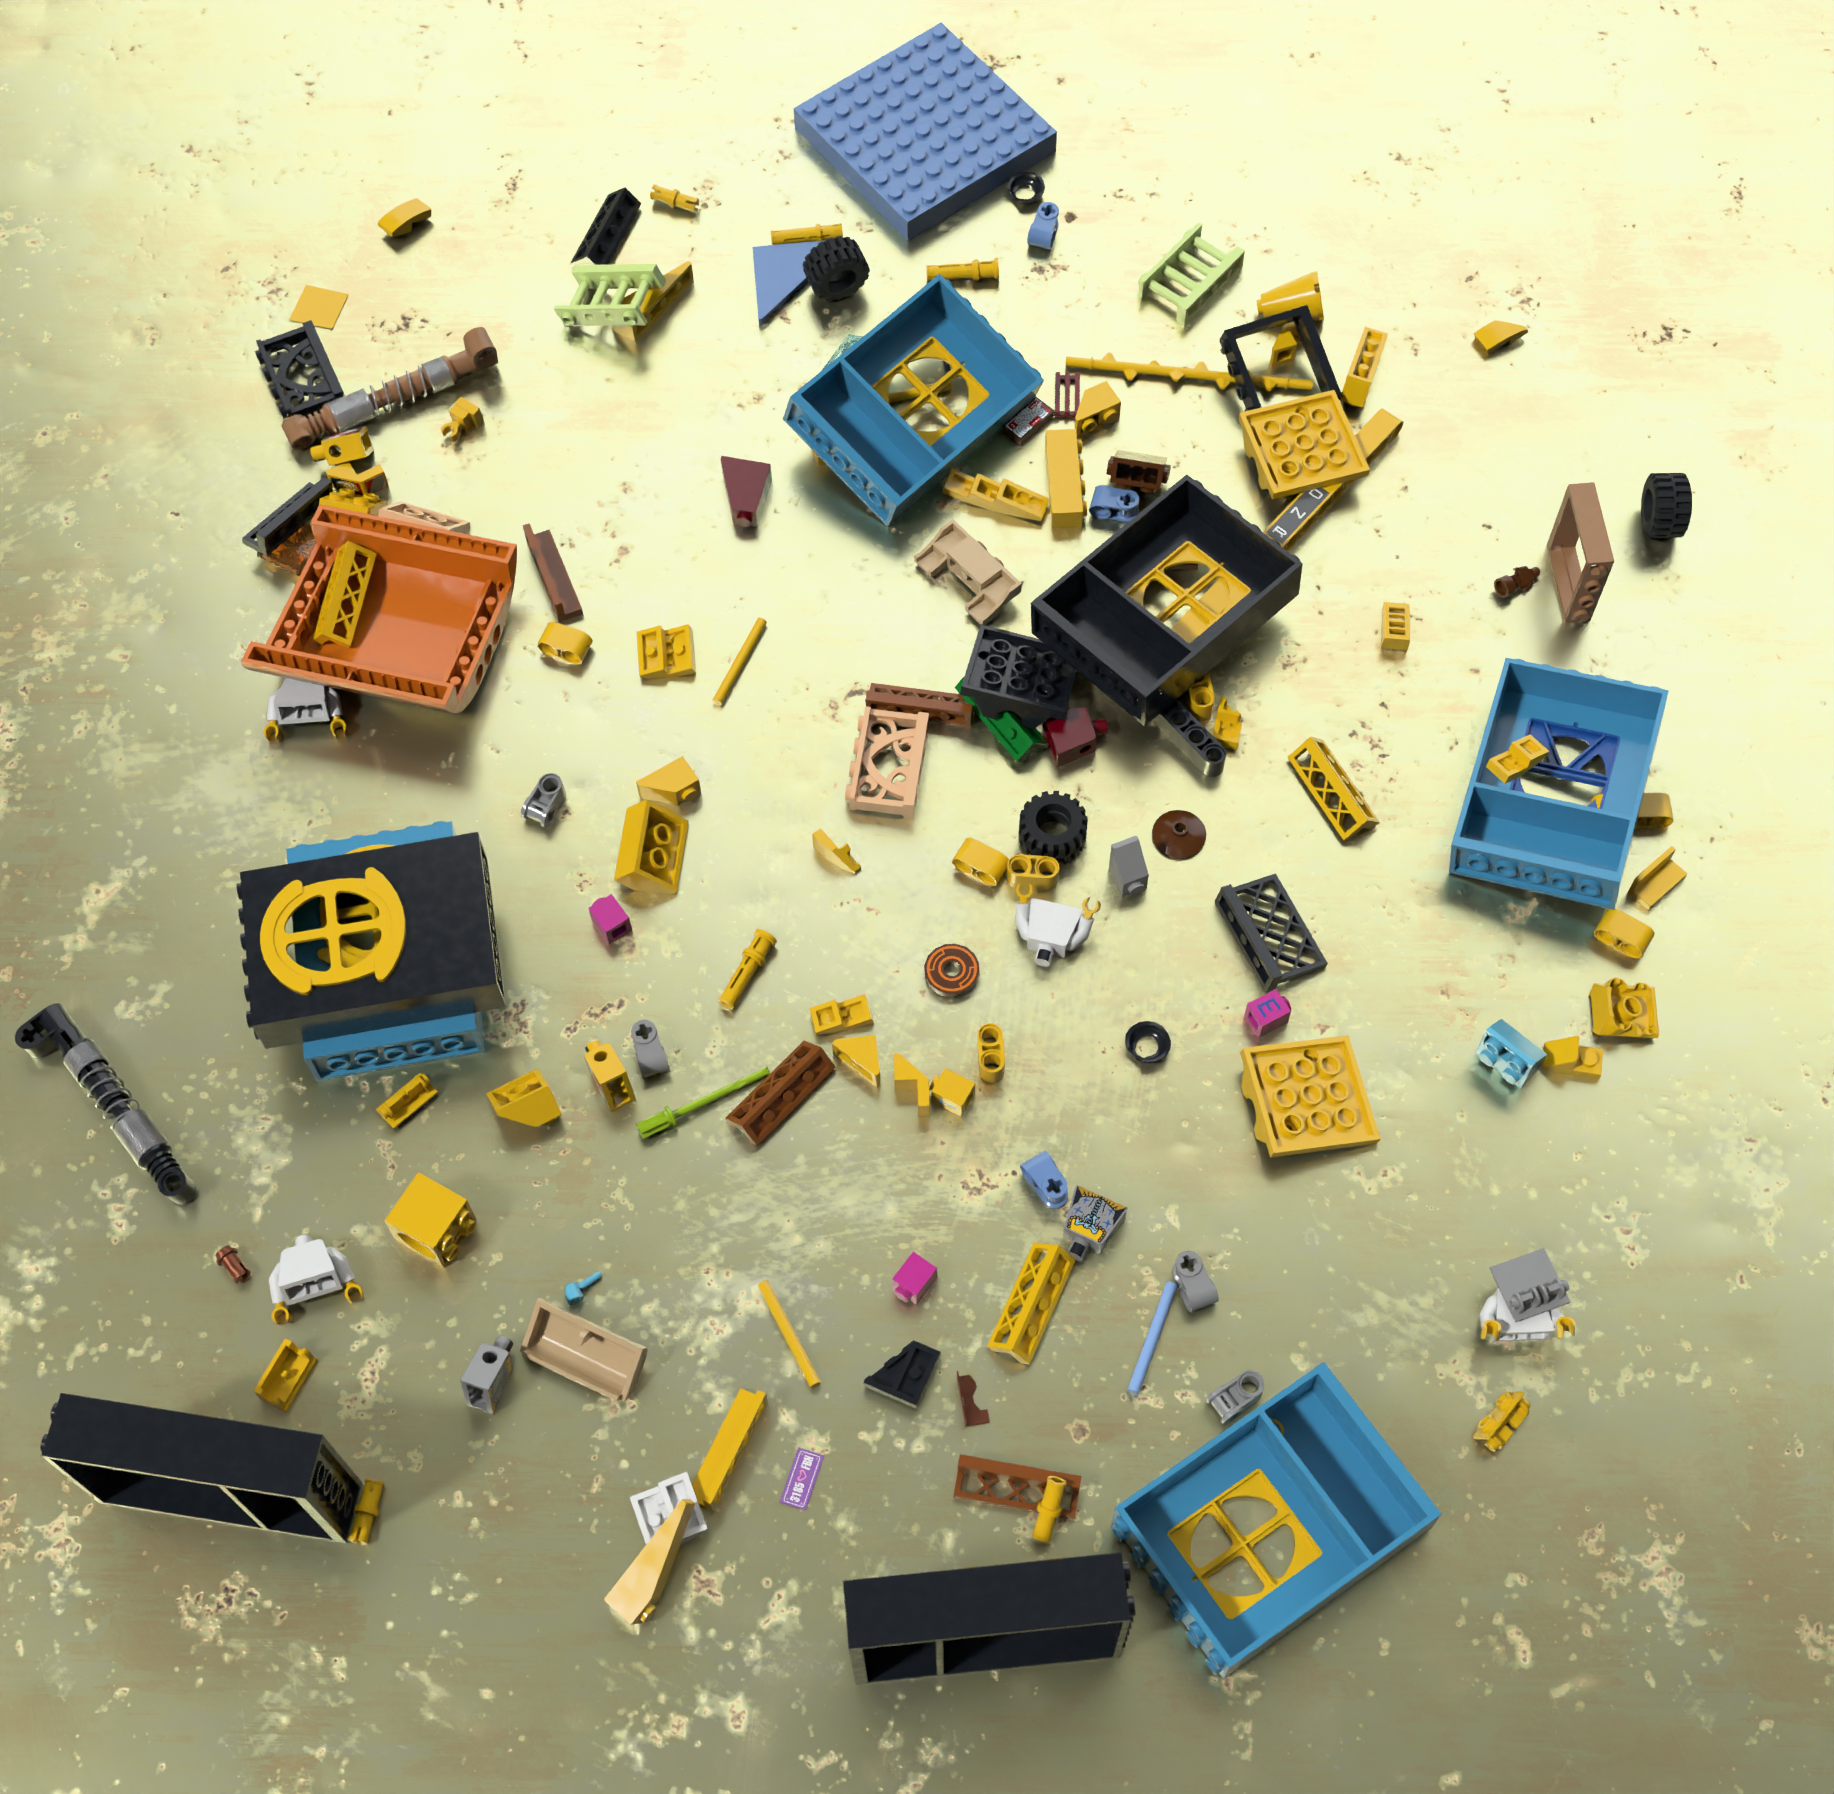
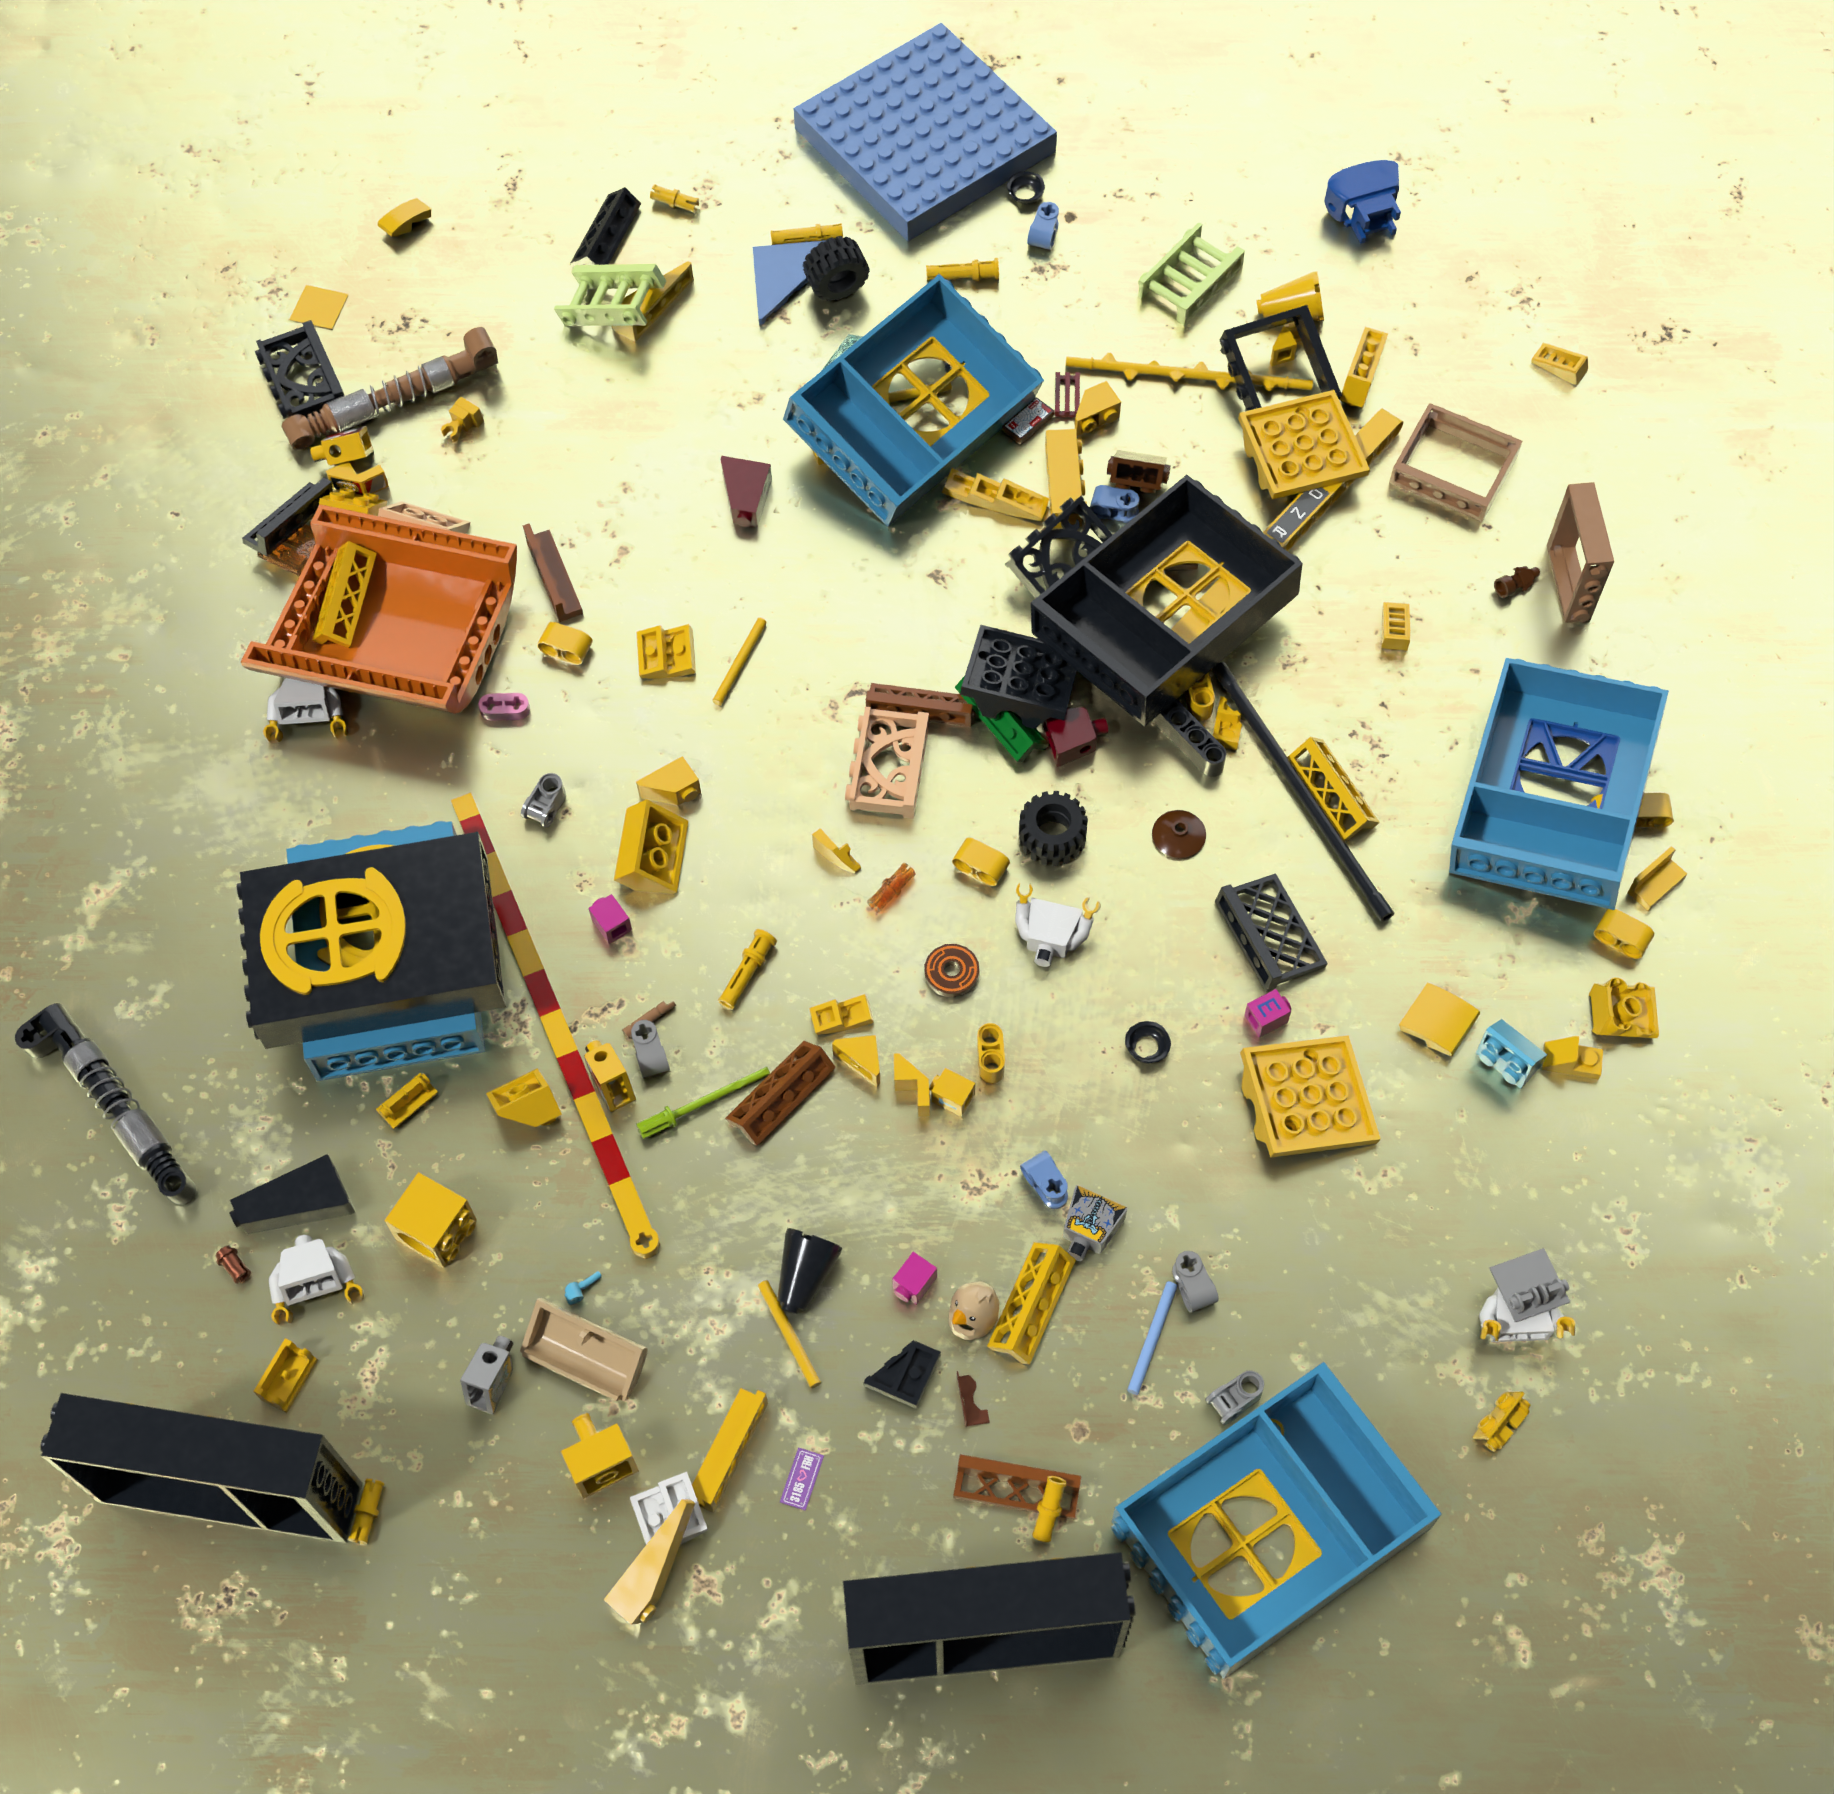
tan bracket [914,519,1022,625] -> none
yellow beam [1007,854,1059,891] -> none
light grey slope [1108,835,1149,897] -> none
yellow slope [1474,320,1528,355] -> none
yellow slope [1486,734,1549,784] -> none
black tyre [1641,473,1692,538] -> none
none -> black slope [229,1154,355,1234]
none -> piece [451,793,660,1259]
none -> bright pink beam [478,693,530,721]
none -> yellow brick [561,1413,639,1499]
none -> medium nougat wheel [622,1001,676,1039]
none -> black cone [777,1228,843,1314]
none -> clear orange pin [867,863,916,913]
none -> tan piece [948,1281,1000,1340]
none -> black fence [1004,496,1113,599]
none -> black piece [1212,662,1394,922]
none -> blue piece [1324,160,1401,244]
none -> medium nougat window [1389,403,1523,522]
none -> yellow slope [1399,982,1480,1056]
none -> yellow slope [1531,343,1589,385]

